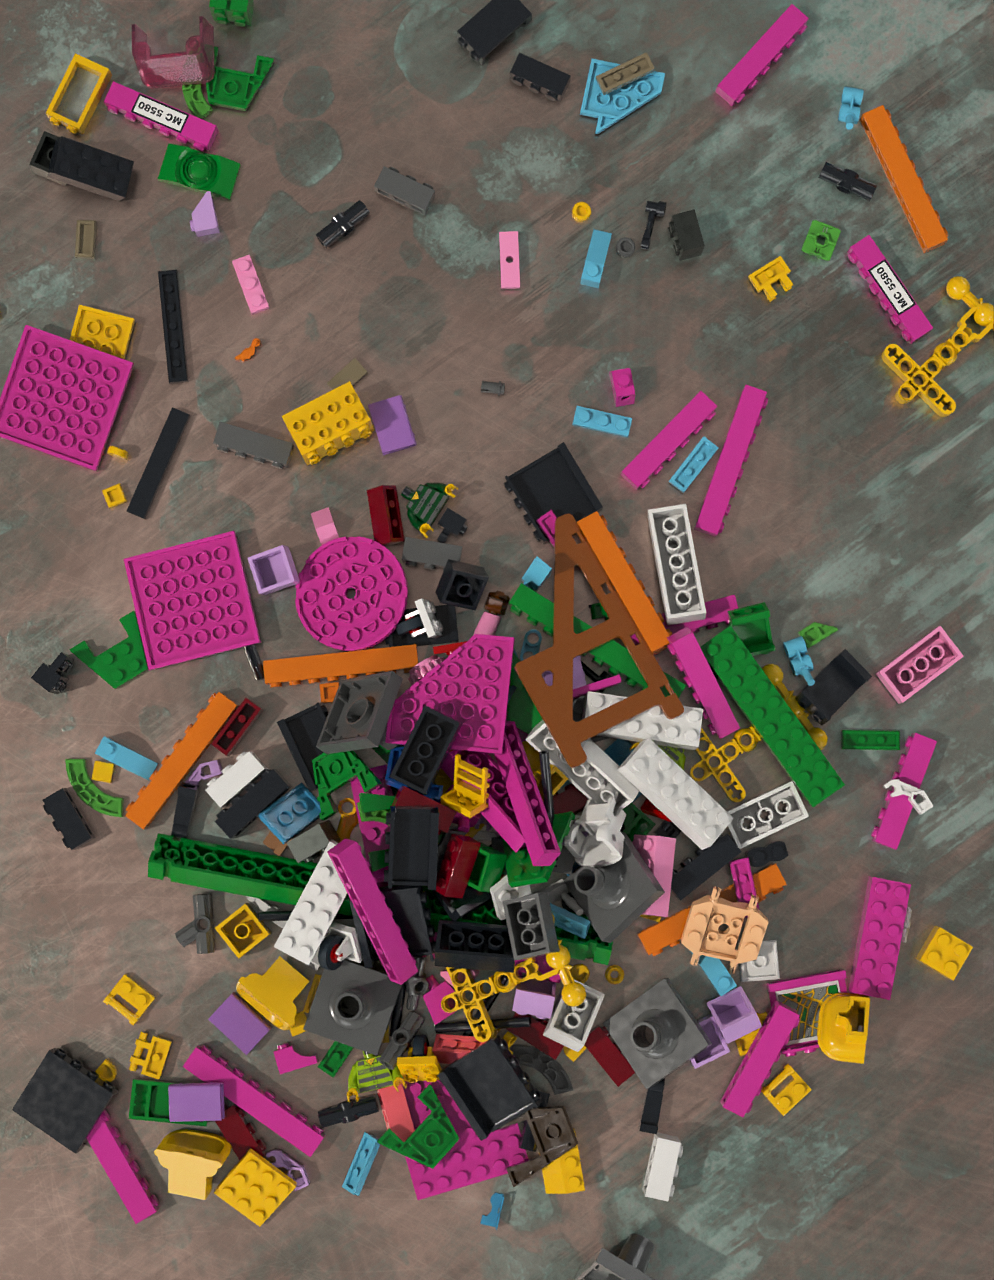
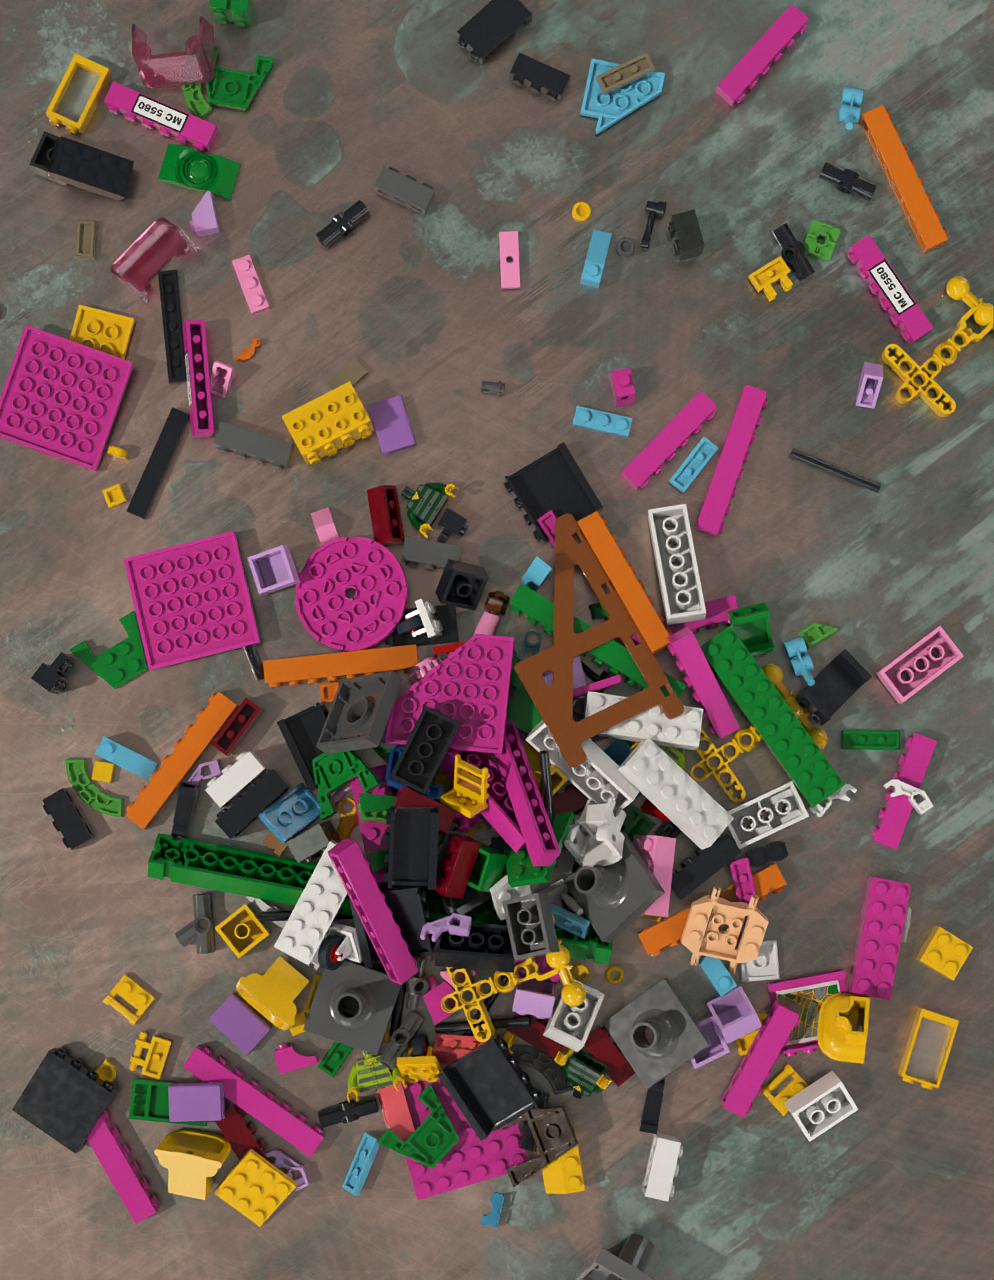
none -> clear pink windscreen [110,217,200,304]
none -> dark pink brick [182,320,214,438]
none -> bright pink slope [210,360,237,399]
none -> piece [332,783,352,805]
none -> lavender piece [420,913,472,942]
none -> torso [554,1050,612,1099]
none -> black piece [772,223,815,281]
none -> white brick [784,1070,859,1142]
none -> black piece [789,448,881,493]
none -> white piece [807,784,857,818]
none -> lavender slope [856,362,883,409]
none -> window [898,1007,959,1090]

